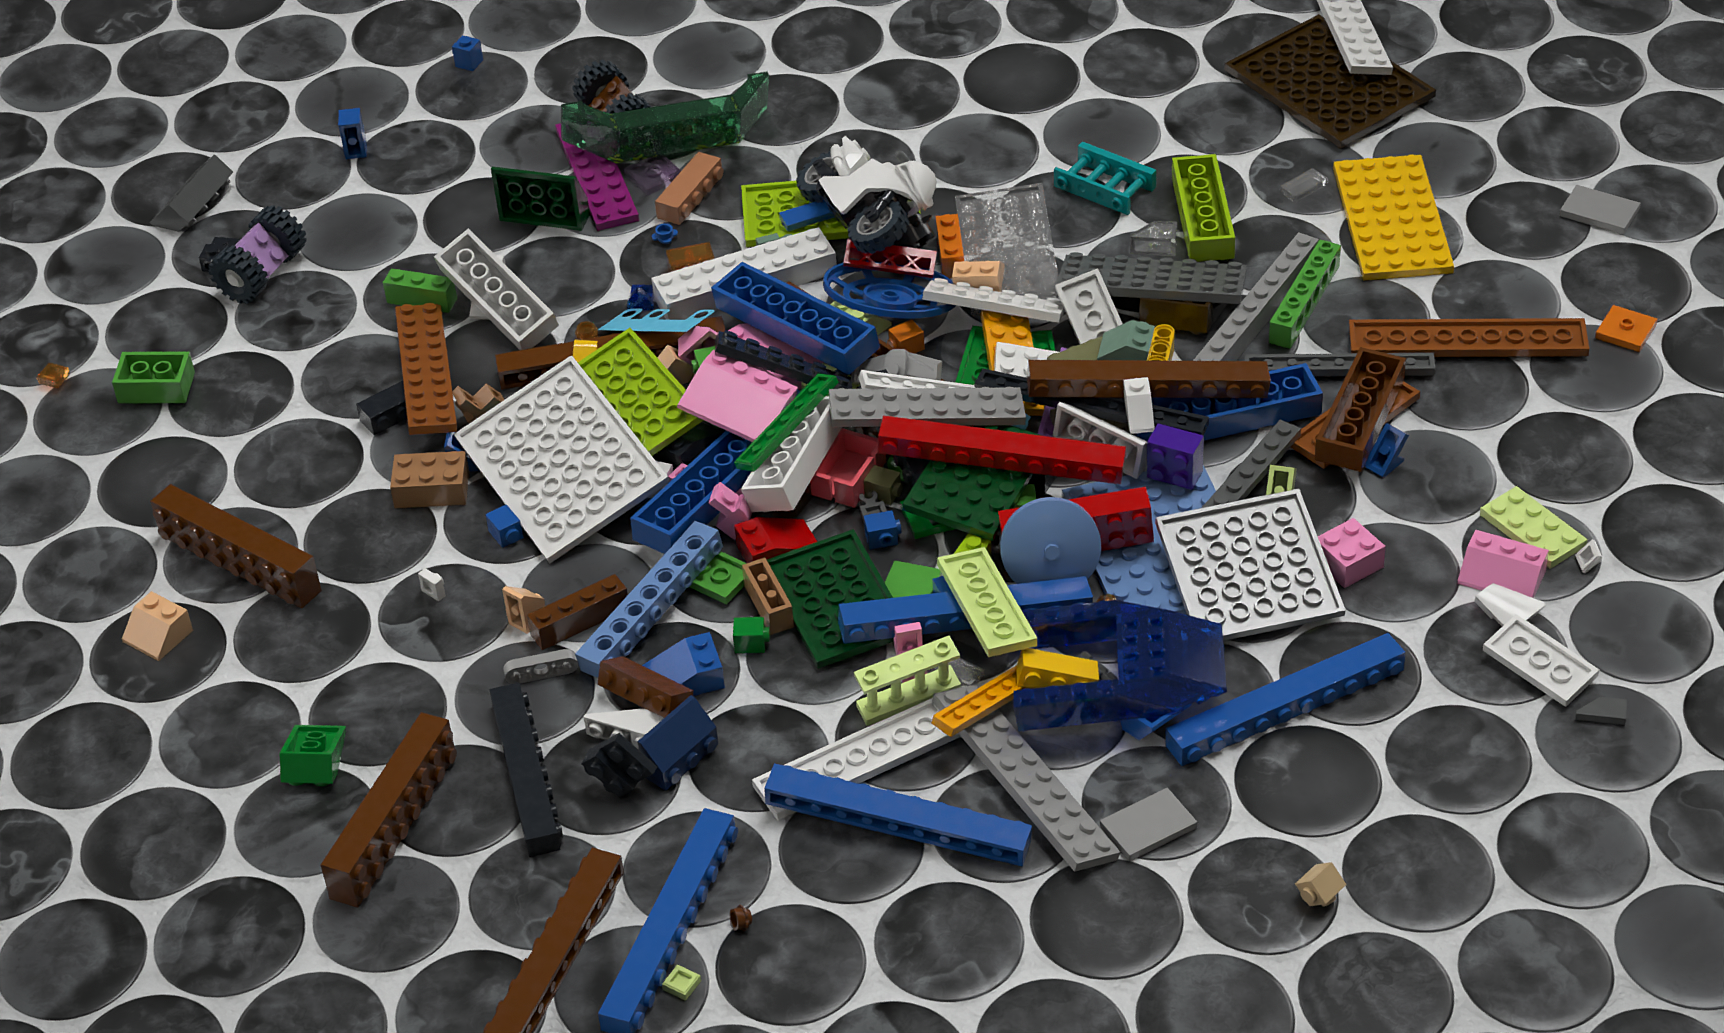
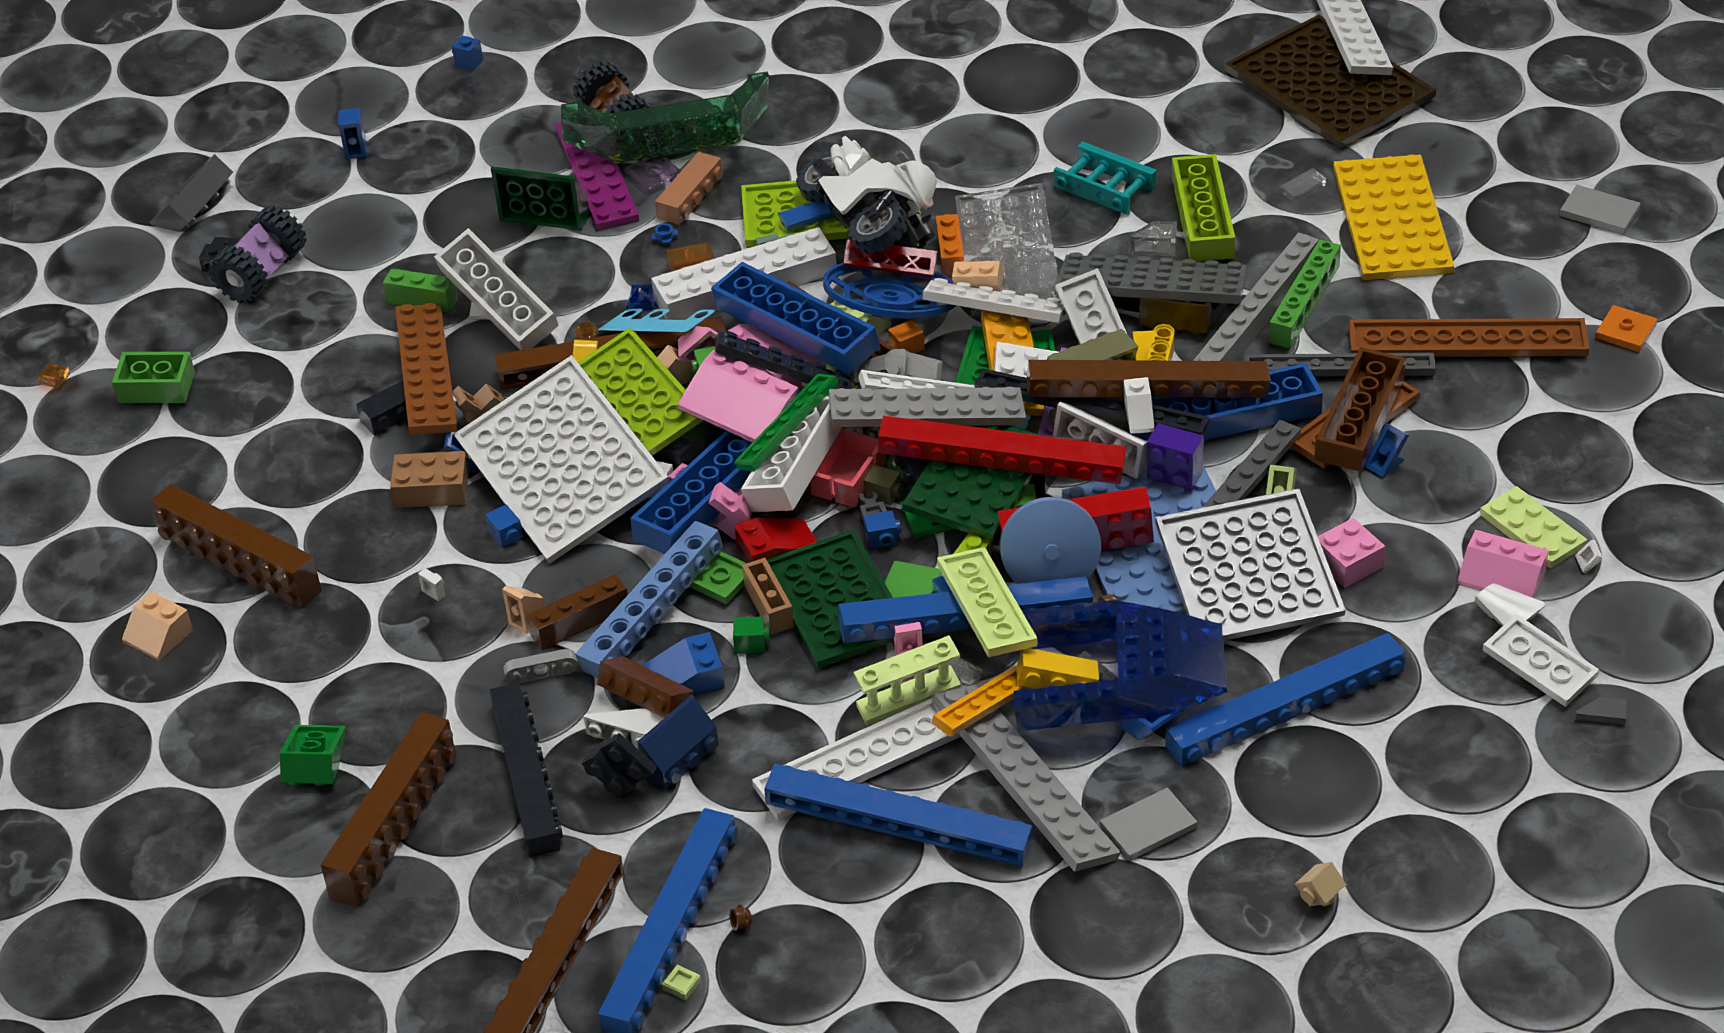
sand green slope [1097,320,1155,360] -> none

